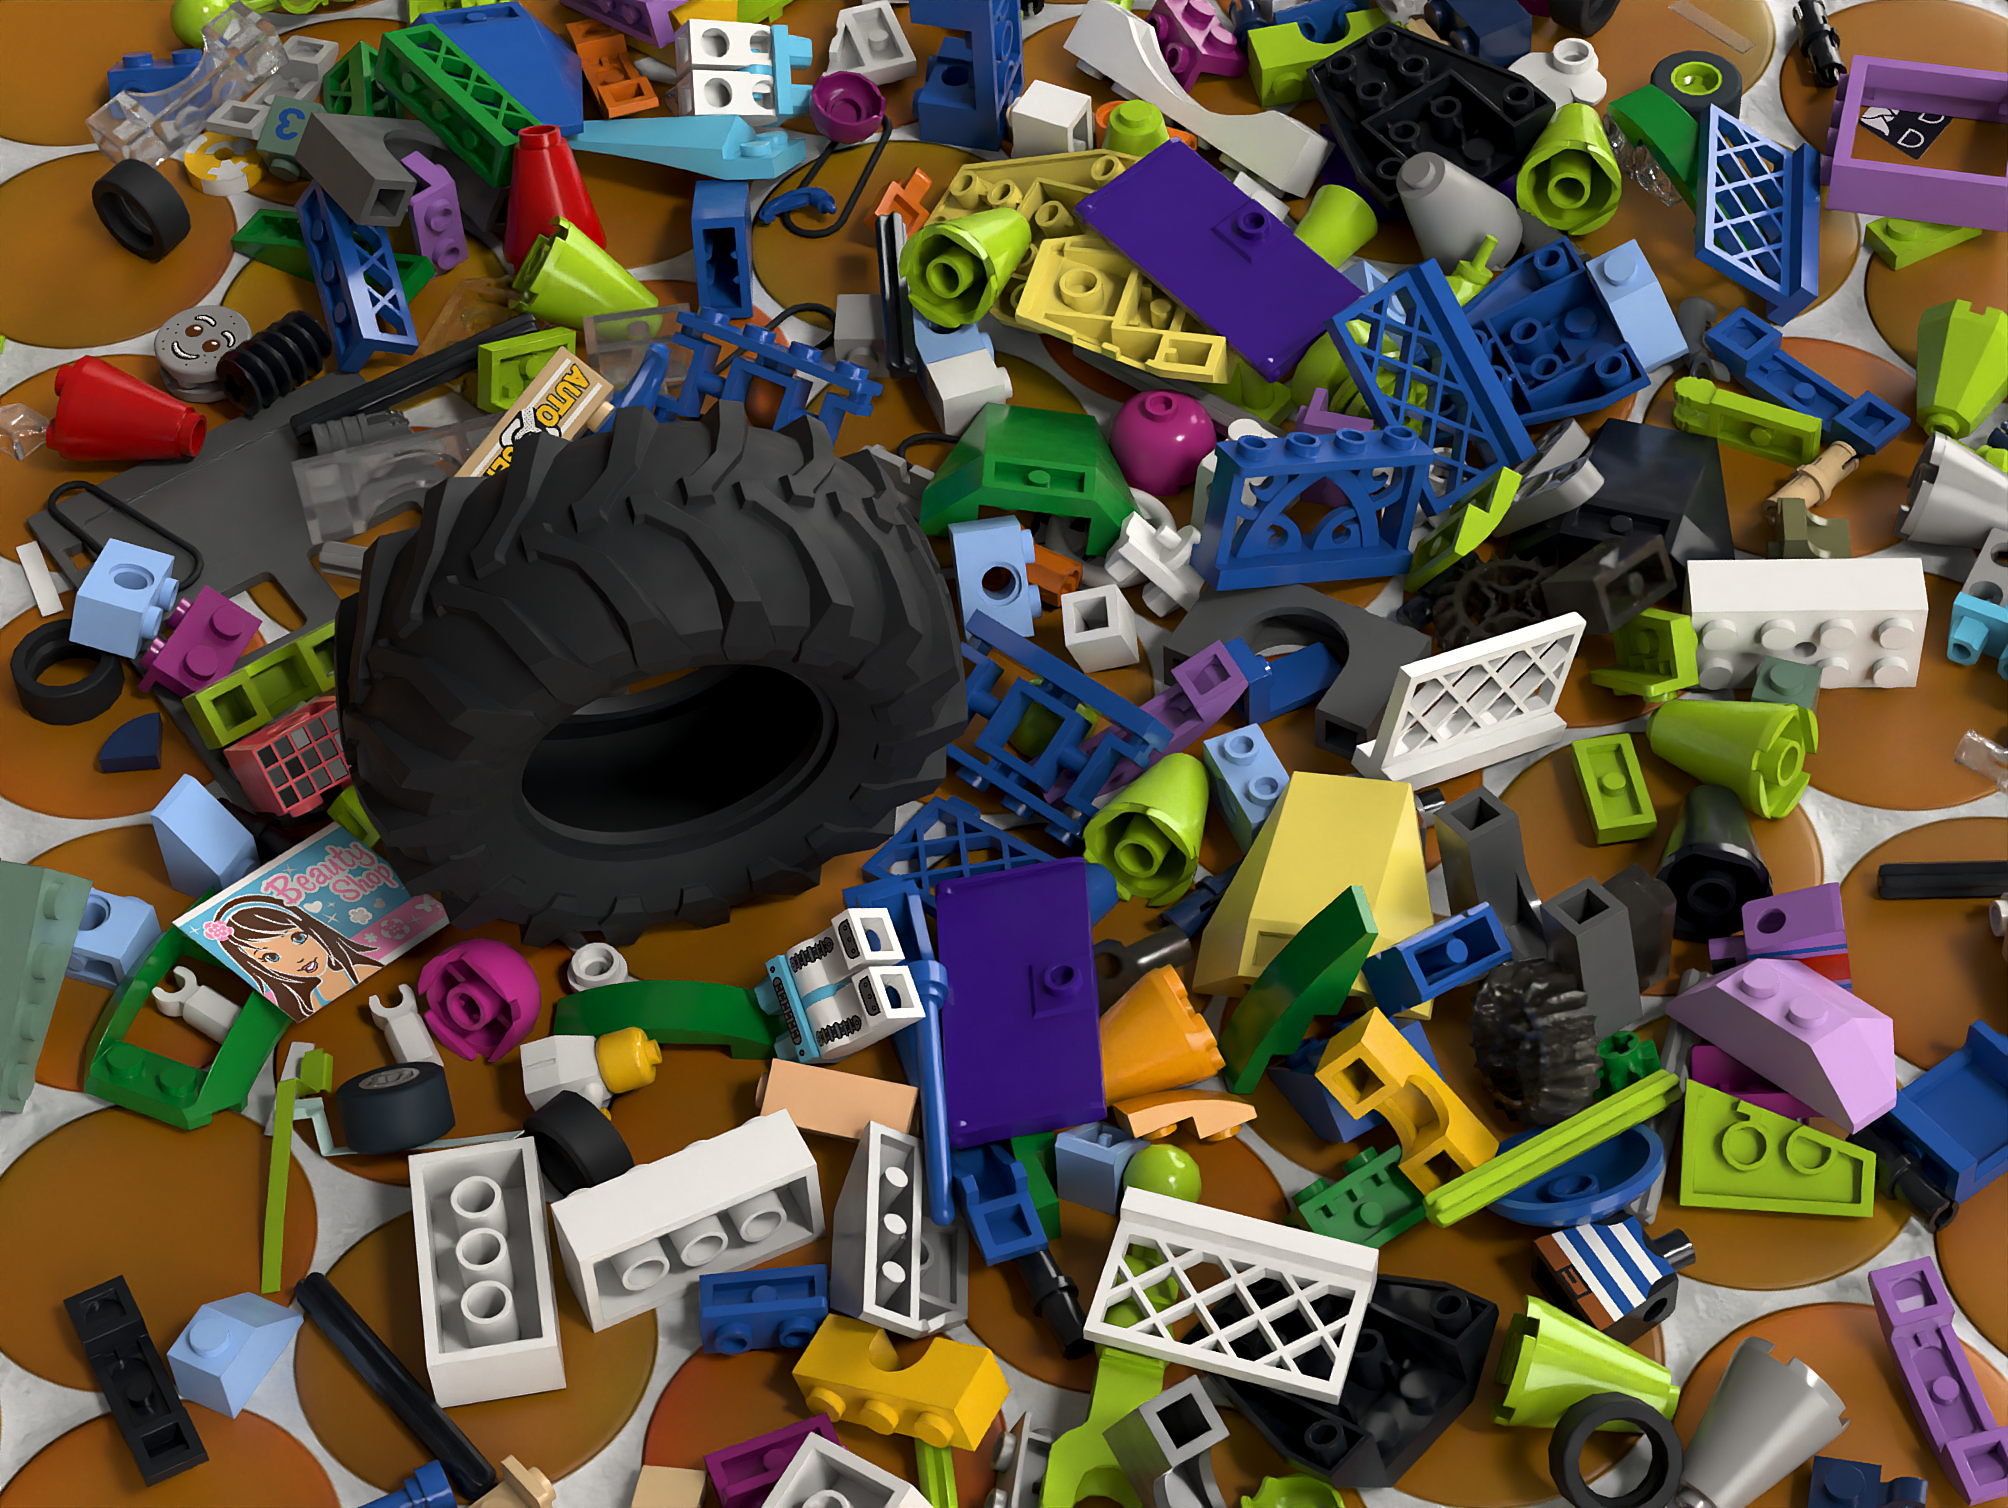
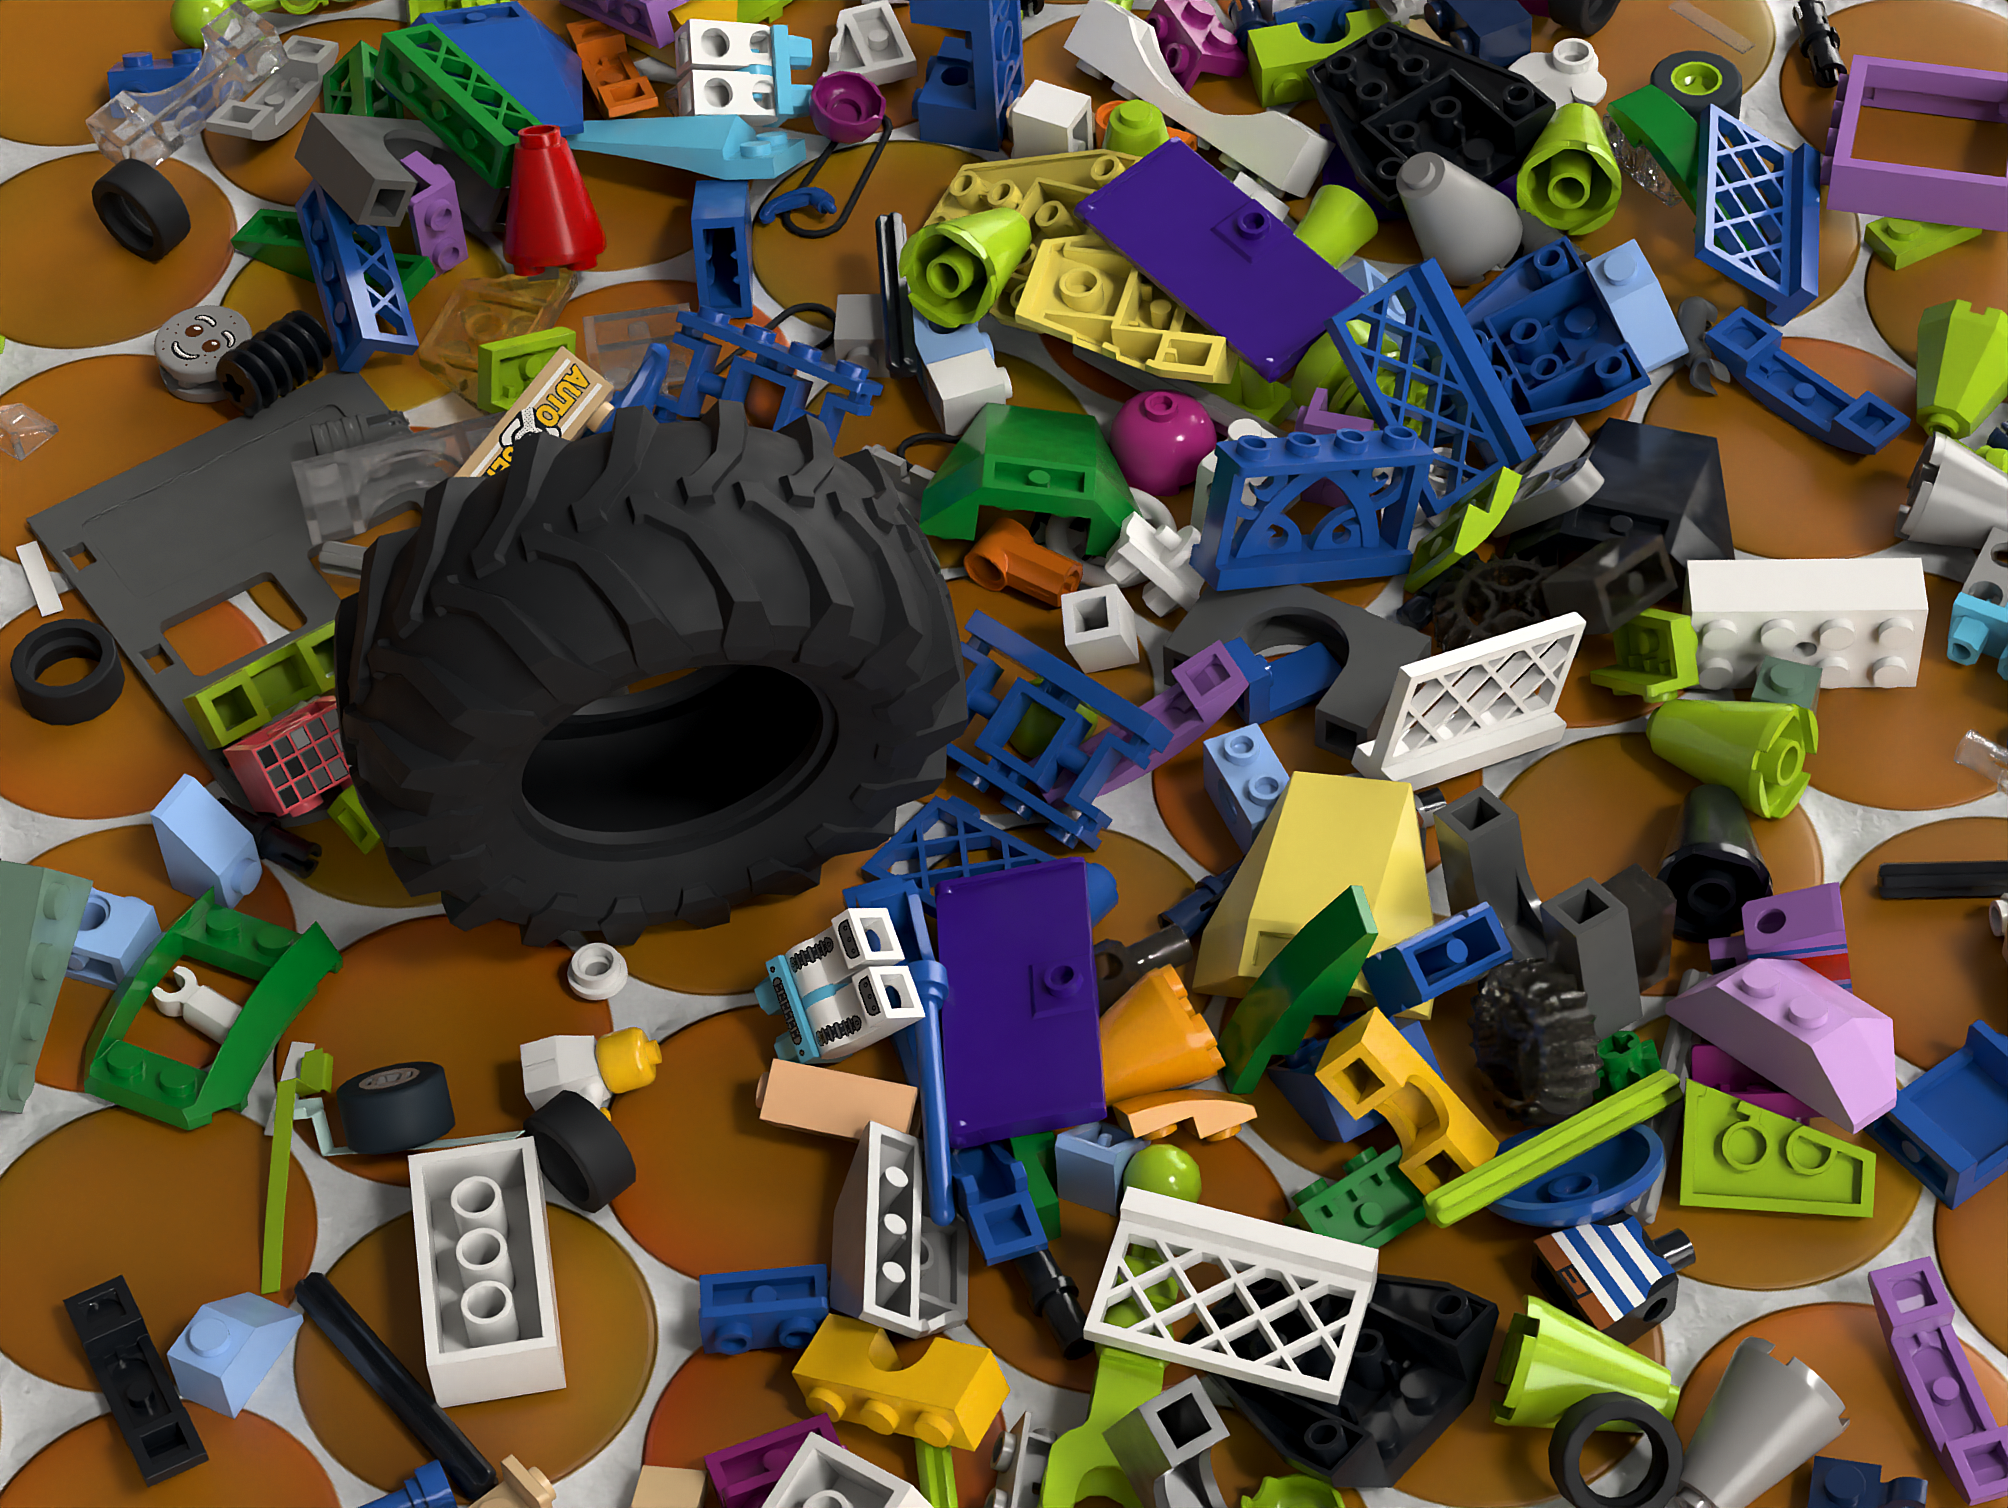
red cone [45,355,207,463] -> none
black piece [47,480,204,593] -> none
light blue brick [69,538,179,659] -> none
dark blue tile [100,712,163,773] -> none
magenta bracket [137,584,263,698] -> none
sticker [172,821,450,1023] -> none
piece [184,131,267,196] -> none
sand green brick [256,95,327,181] -> none
black axle [289,313,540,446] -> none
white bar [369,984,444,1067] -> none
dark pink cylinder [418,938,542,1062] -> none
lime cone [508,215,662,345] -> none
white brick [550,1108,826,1333] -> none
green slope [553,980,789,1060] -> none
orange plate [863,166,932,241] -> none
light blue brick [948,515,1042,644] -> none
lime cone [1082,753,1211,906] -> none
lime piece [1445,234,1498,308] -> none
lime plate [1571,733,1657,844] -> none
lime hinge [1671,376,1822,468] -> none
tan pin [1761,441,1859,527] -> none
olive brick [1765,497,1852,560] -> none
black pin [1845,1122,1960,1233] -> none
black sticker [1859,107,1954,161] -> none

